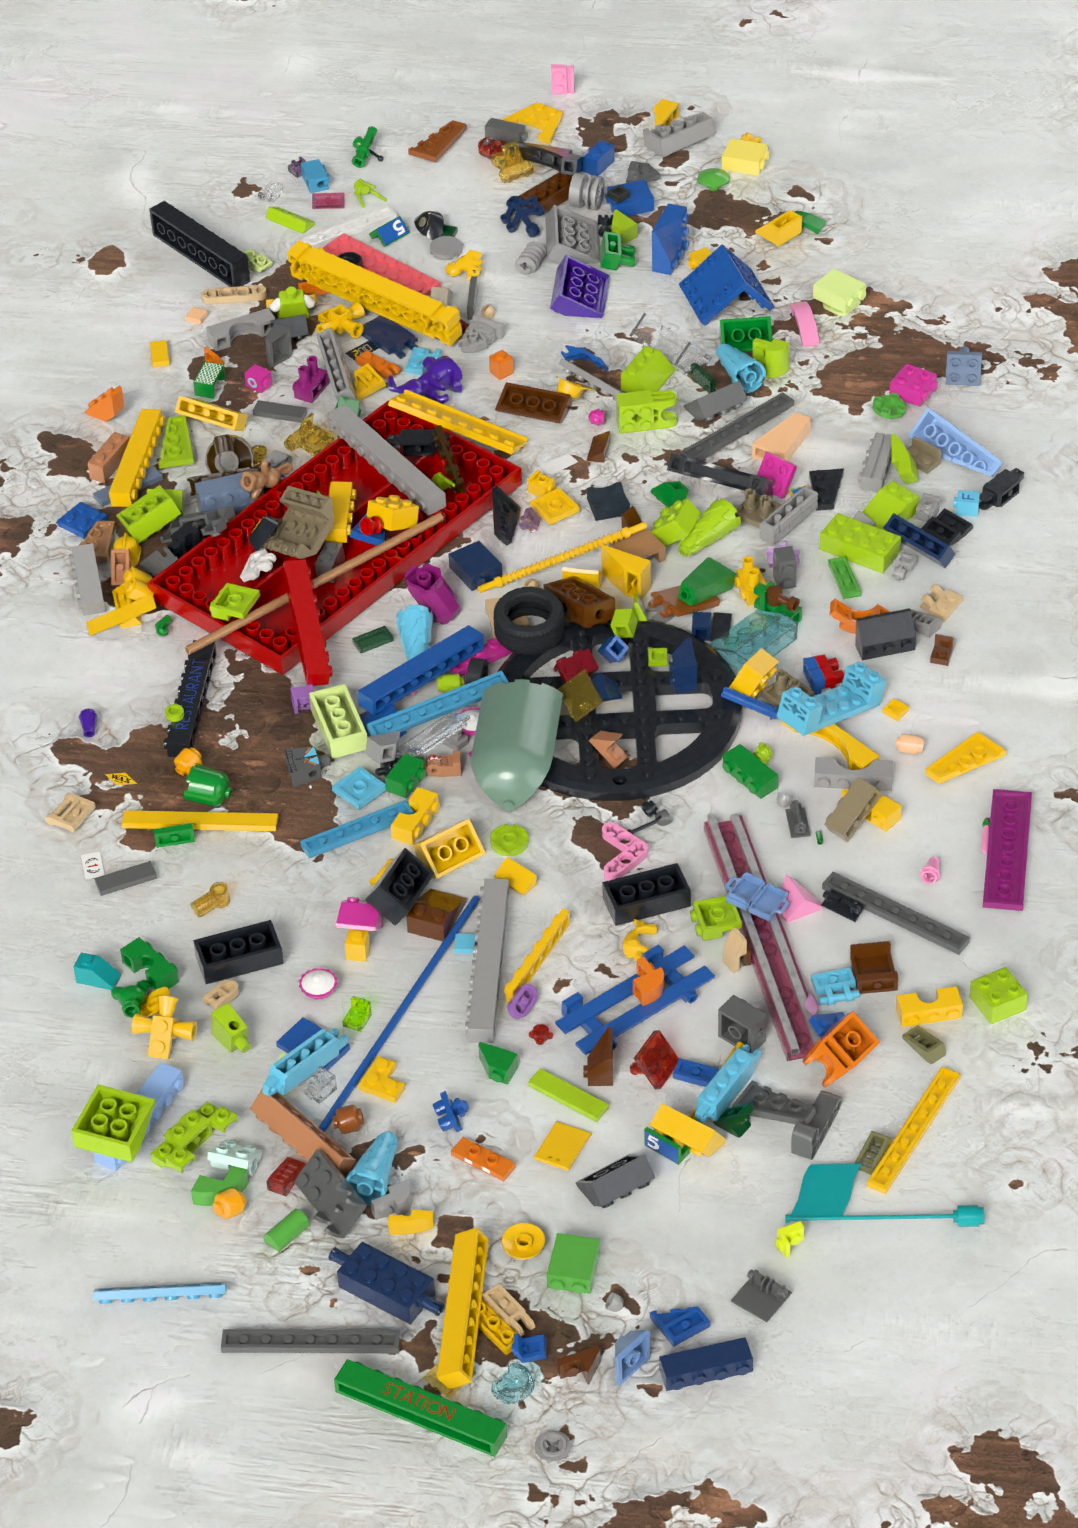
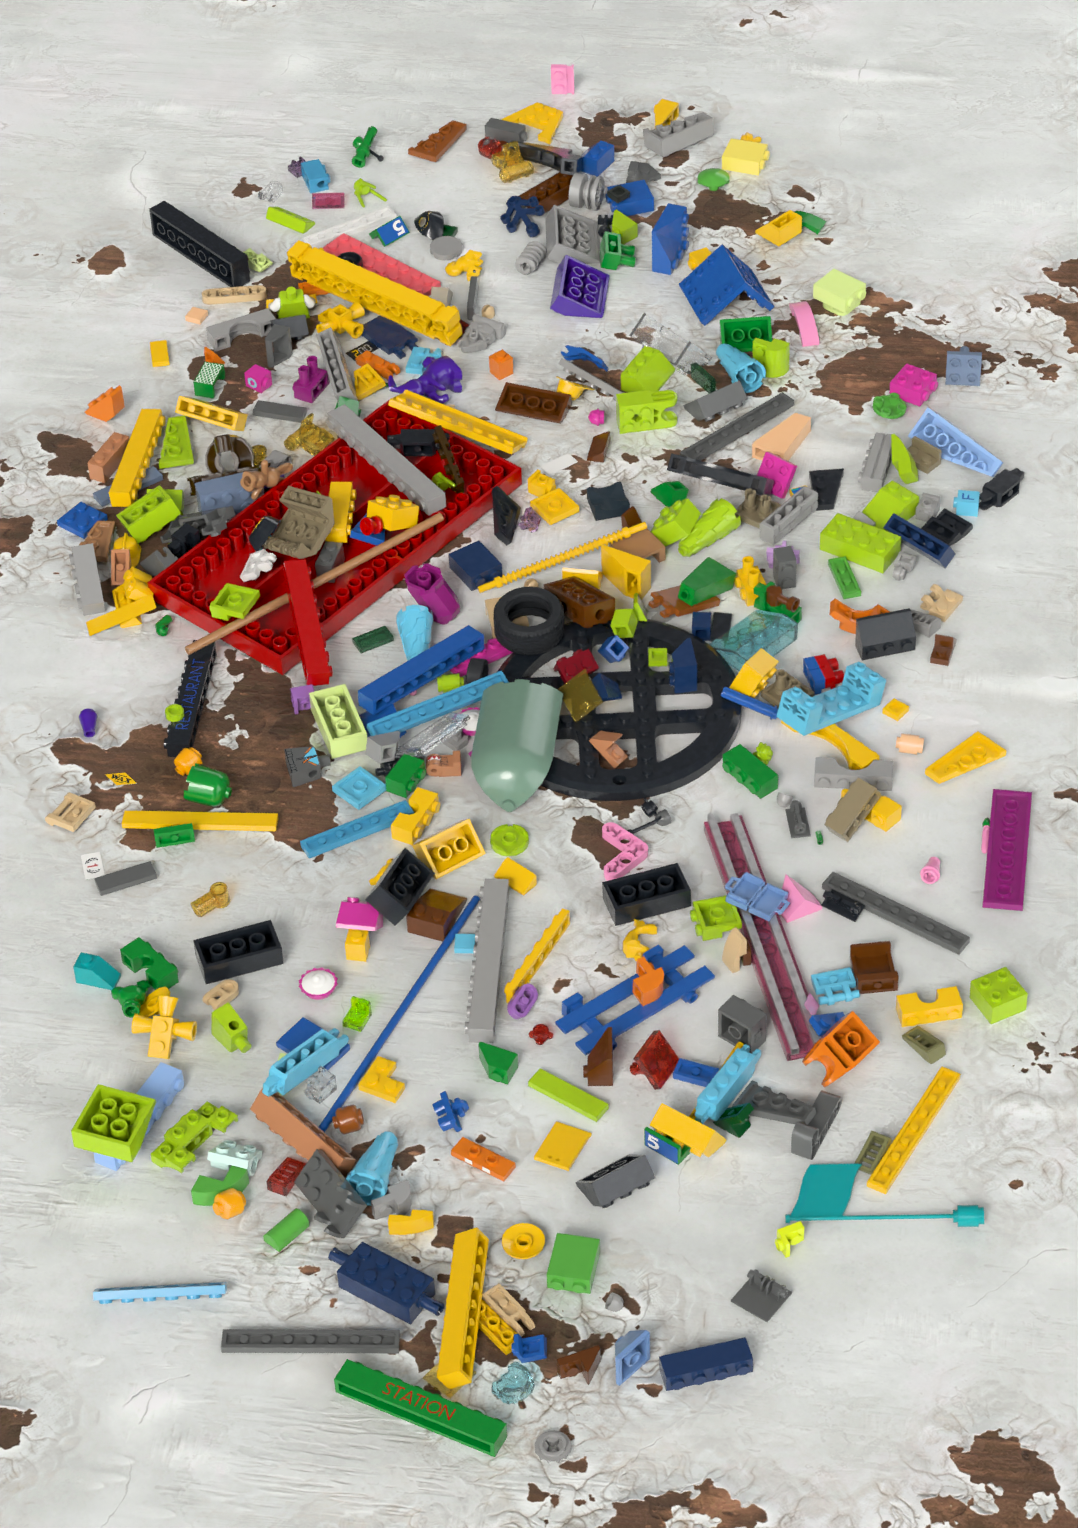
blue wing [650,1306,710,1347] -> none

